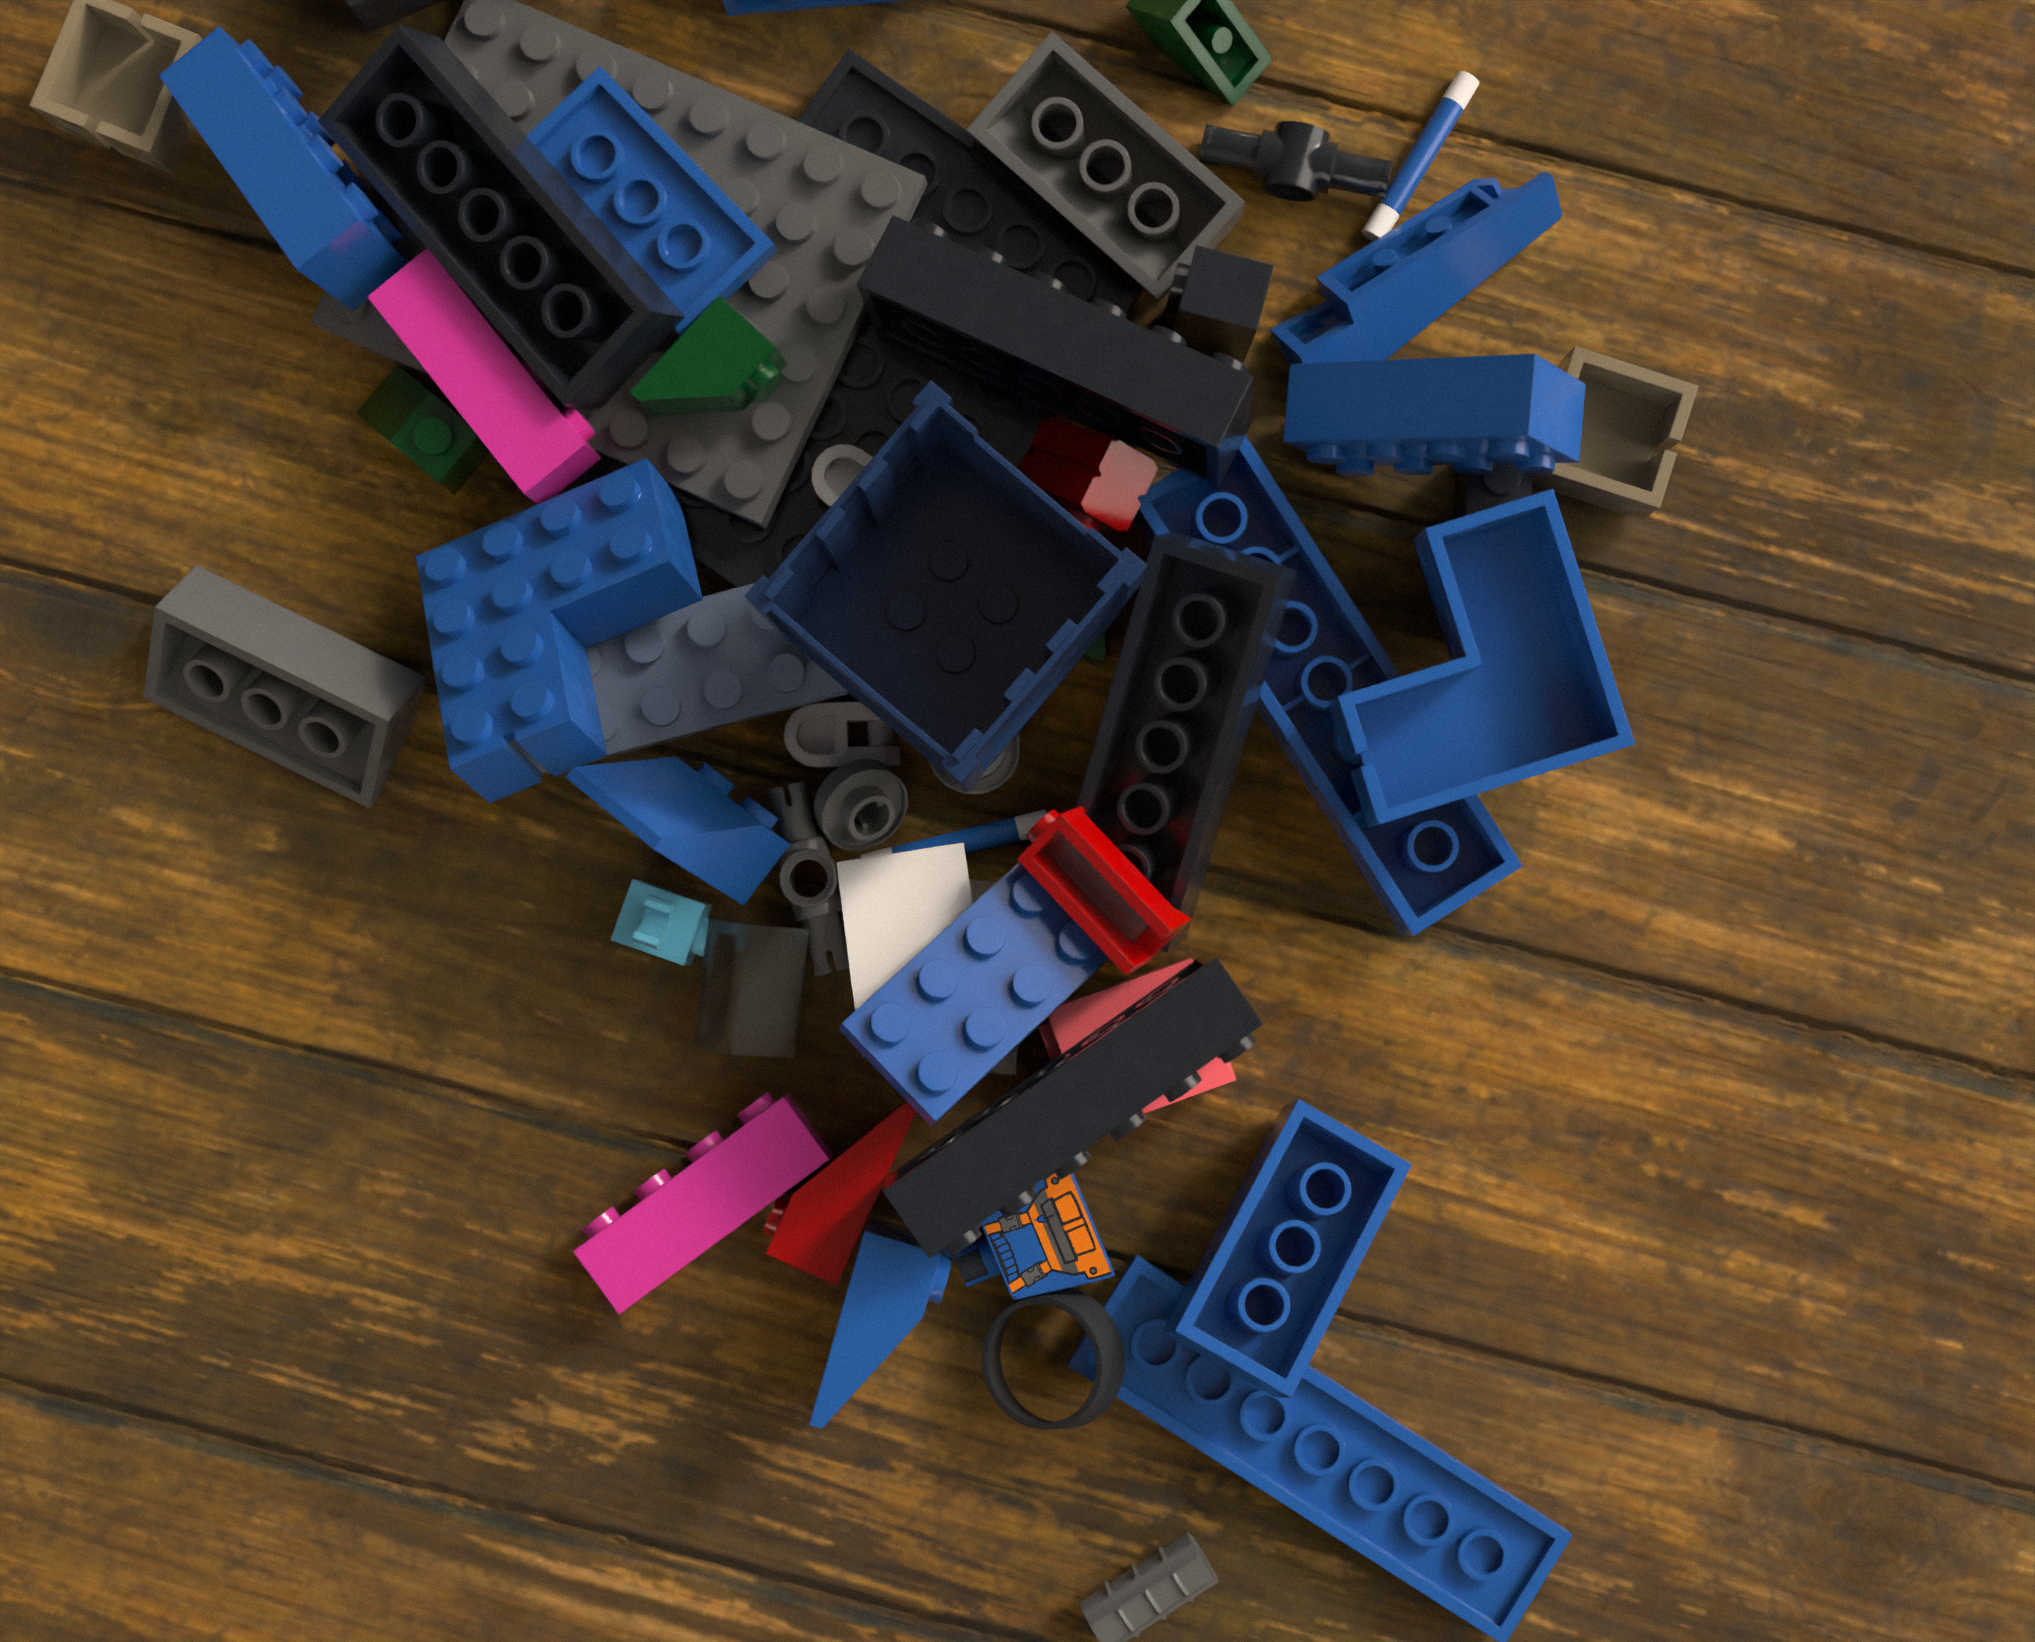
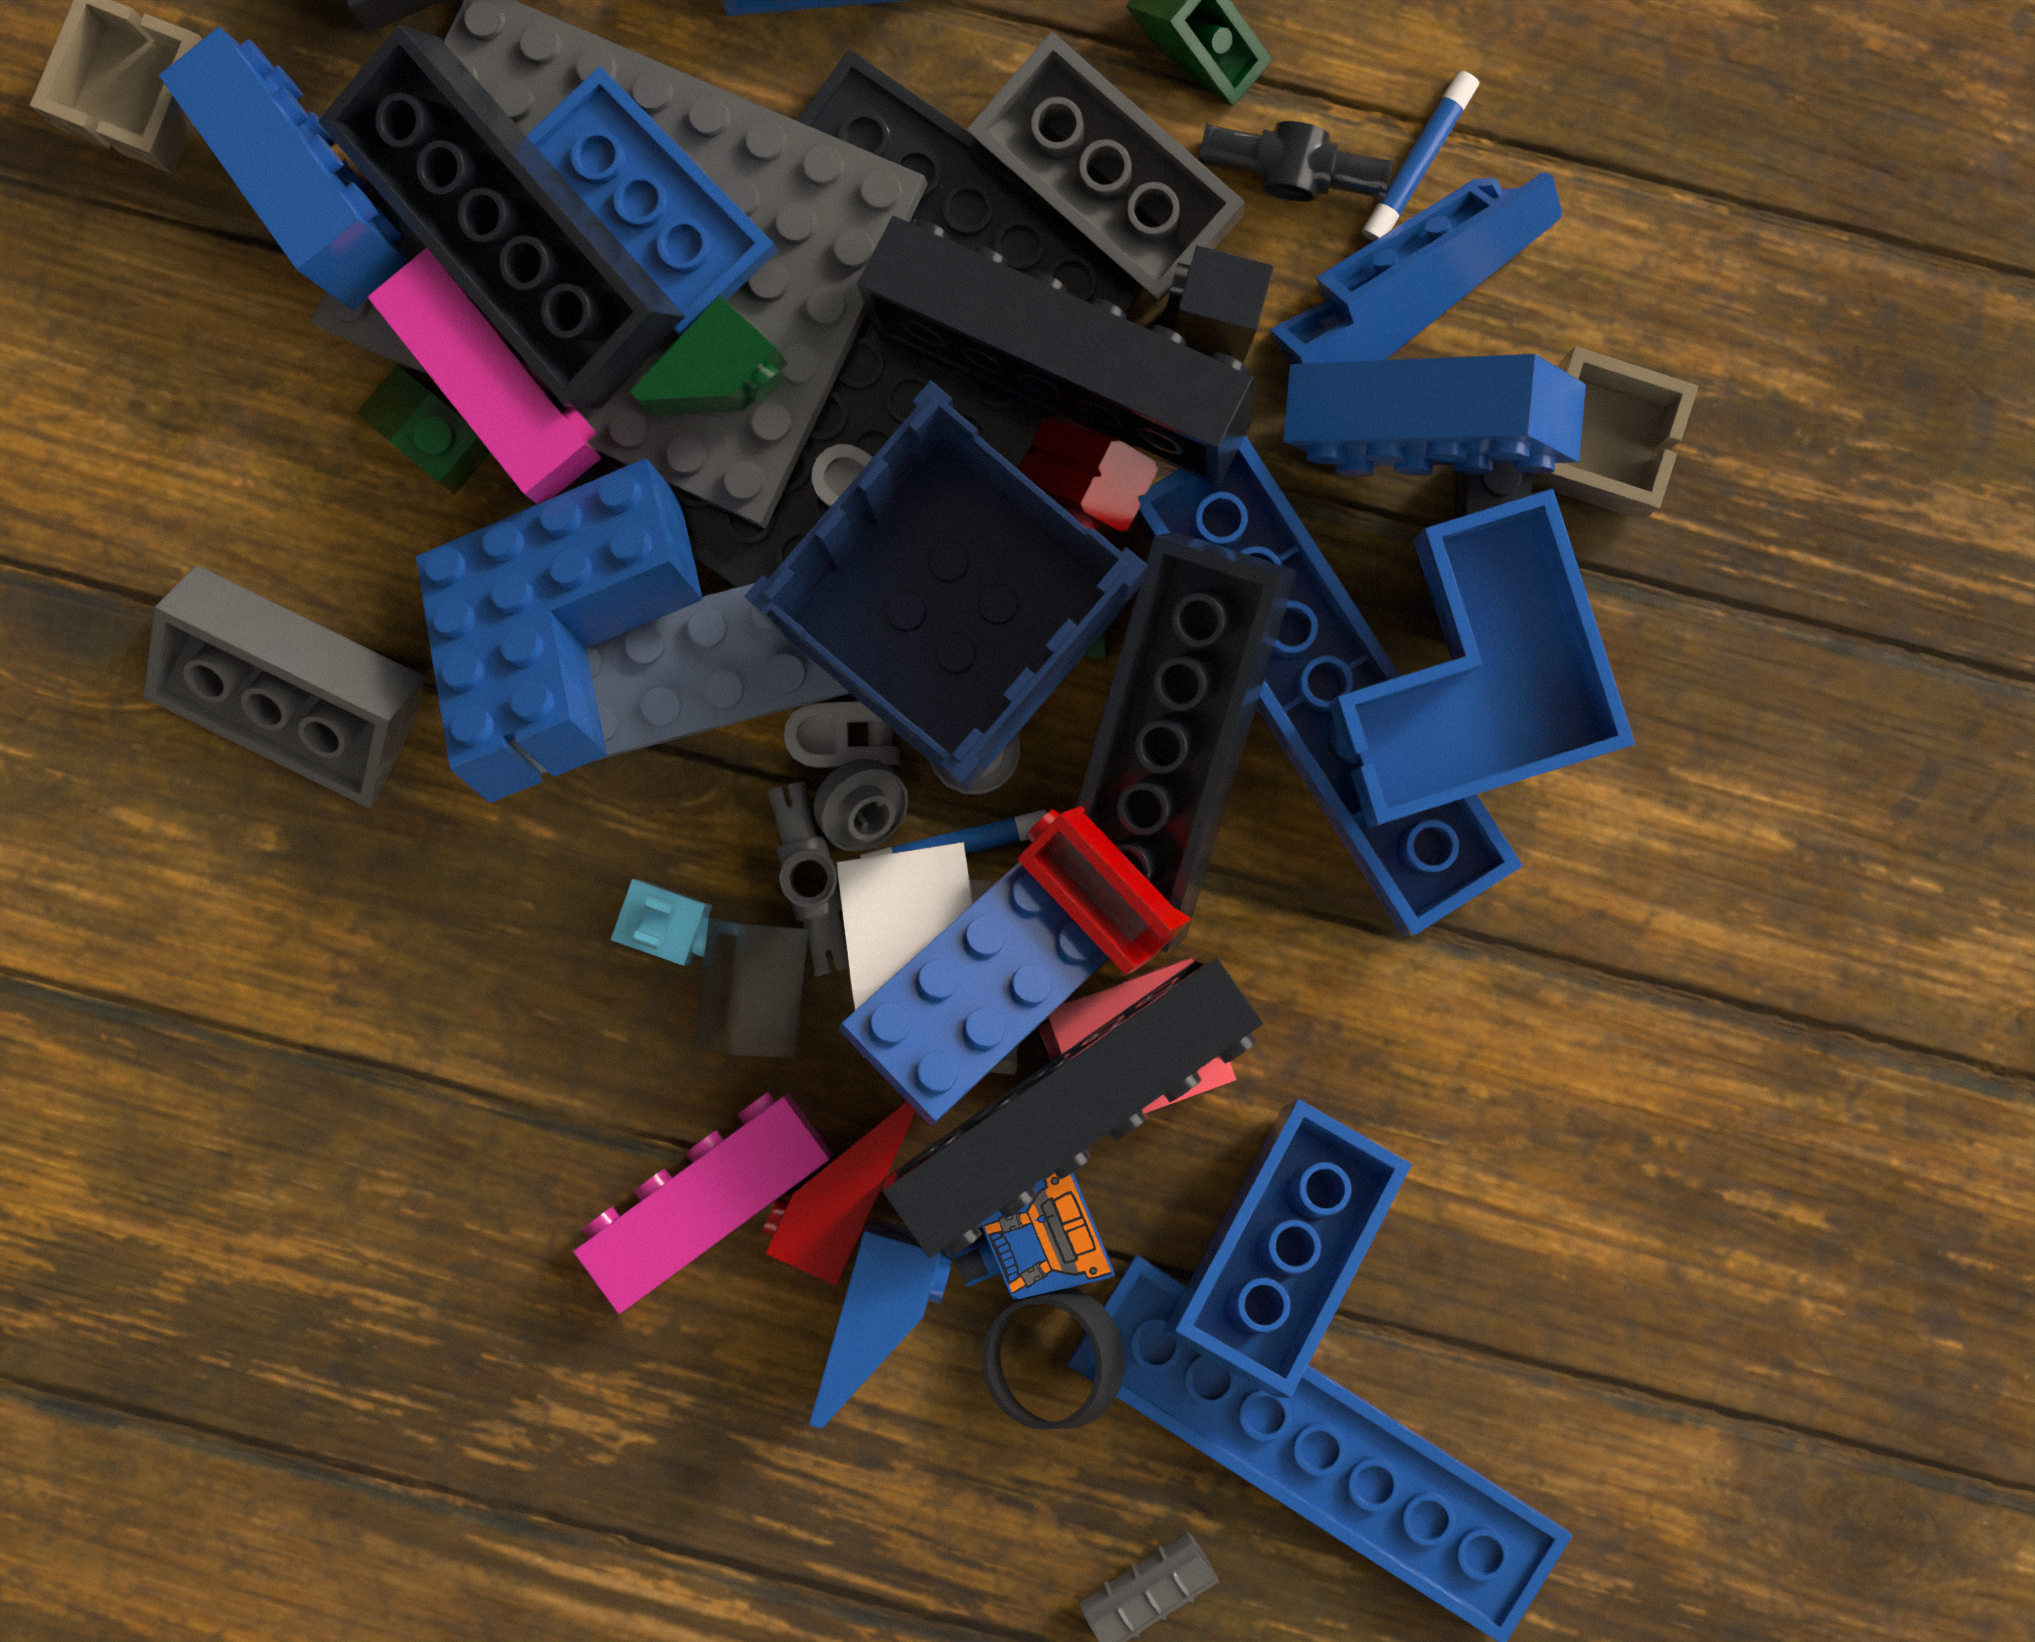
blue slope [565,757,791,906] -> none

